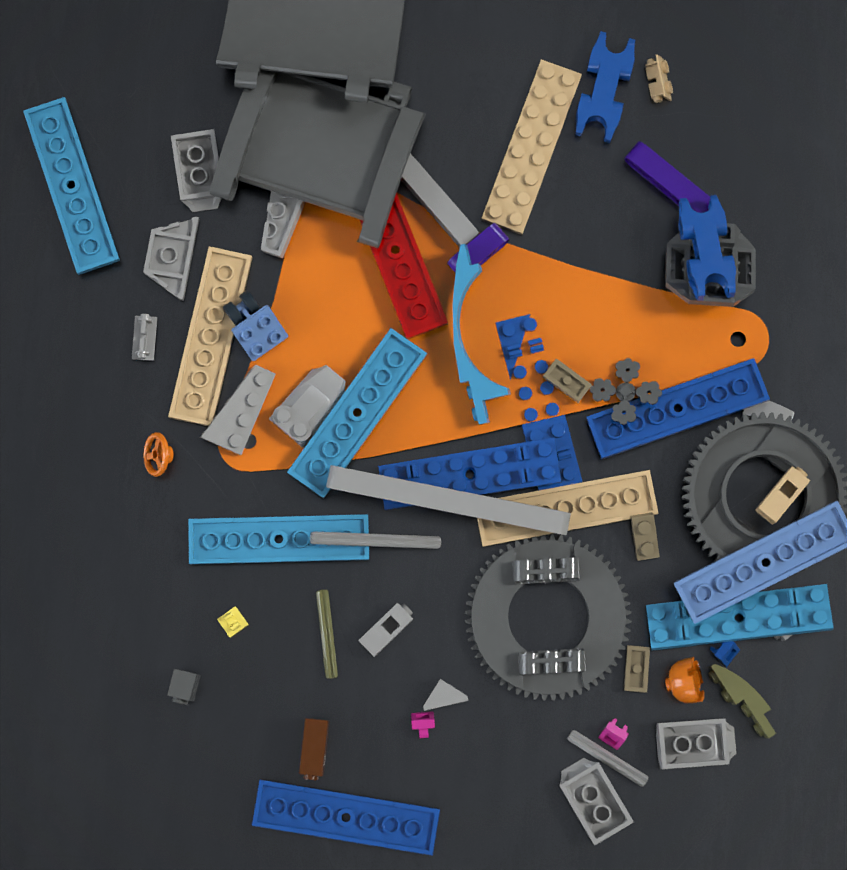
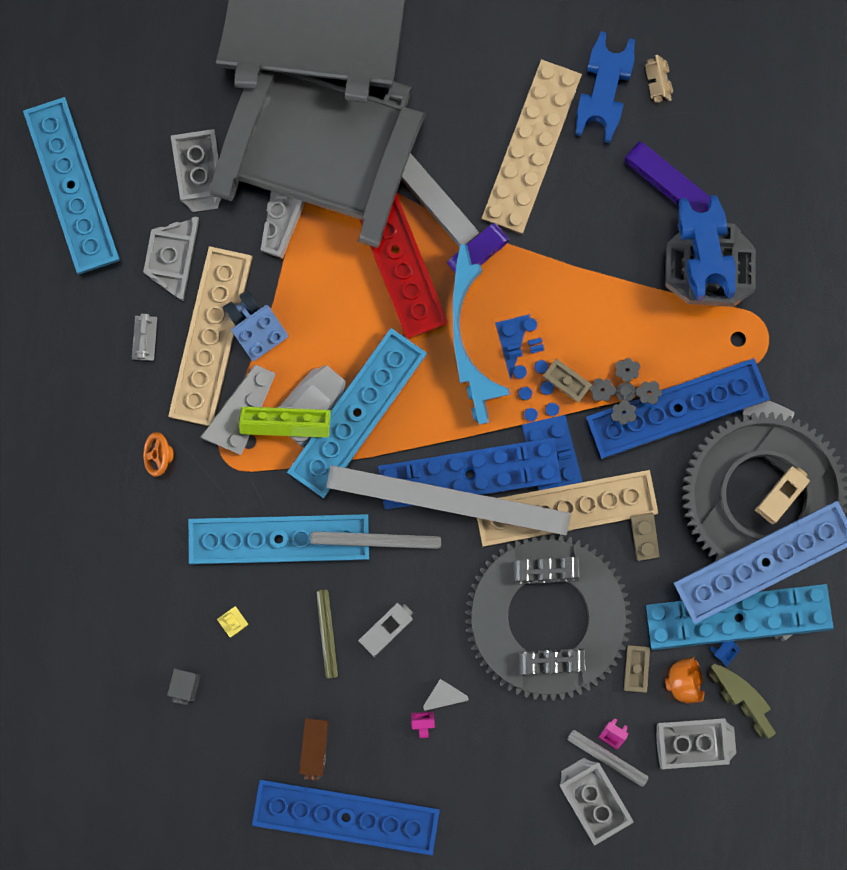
none -> lime slope [239,406,331,438]

